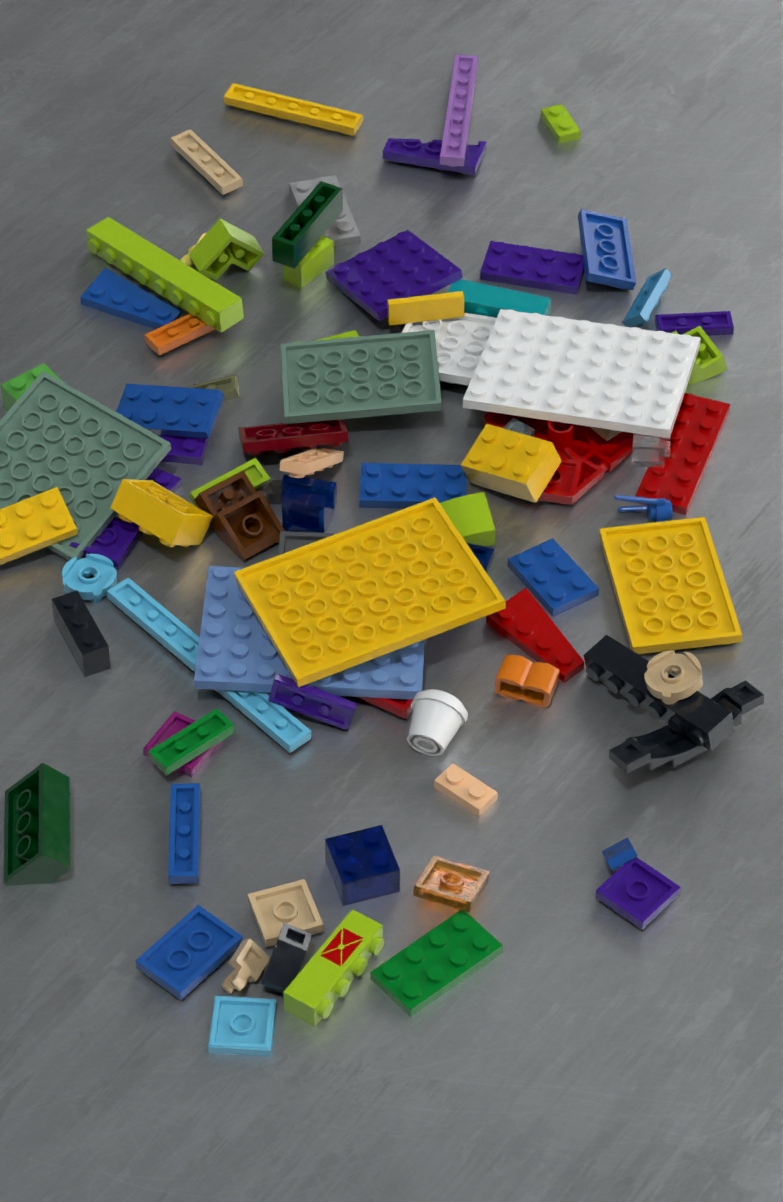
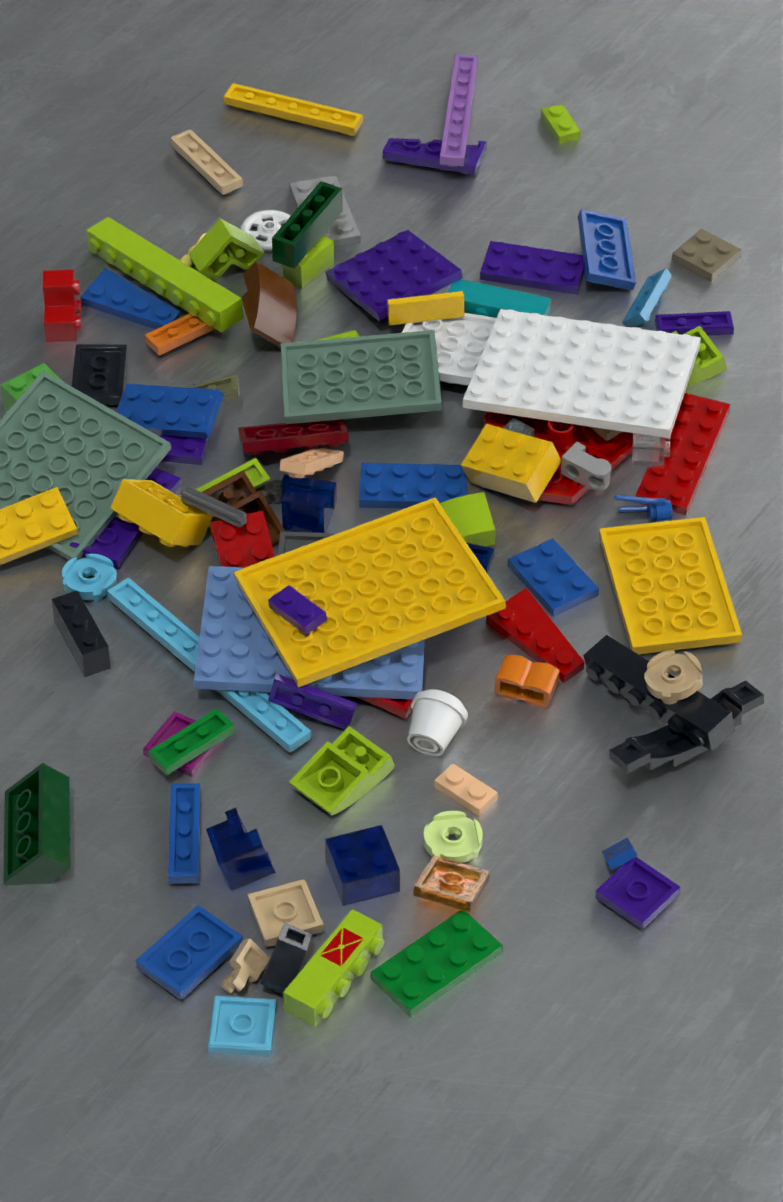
none -> red brick [42,270,82,342]
none -> black plate [71,344,128,405]
none -> dark grey axle [180,487,247,527]
none -> clear blue plate [206,807,276,891]
none -> red plate [209,511,275,568]
none -> white plate [241,210,290,252]
none -> reddish brown slope [241,262,297,347]
none -> dark purple plate [268,585,327,635]
none -> lime slope [289,726,395,815]
none -> yellowish green plate [423,811,483,865]
none -> light grey leg [561,442,611,490]
none -> dark tan plate [672,229,741,282]

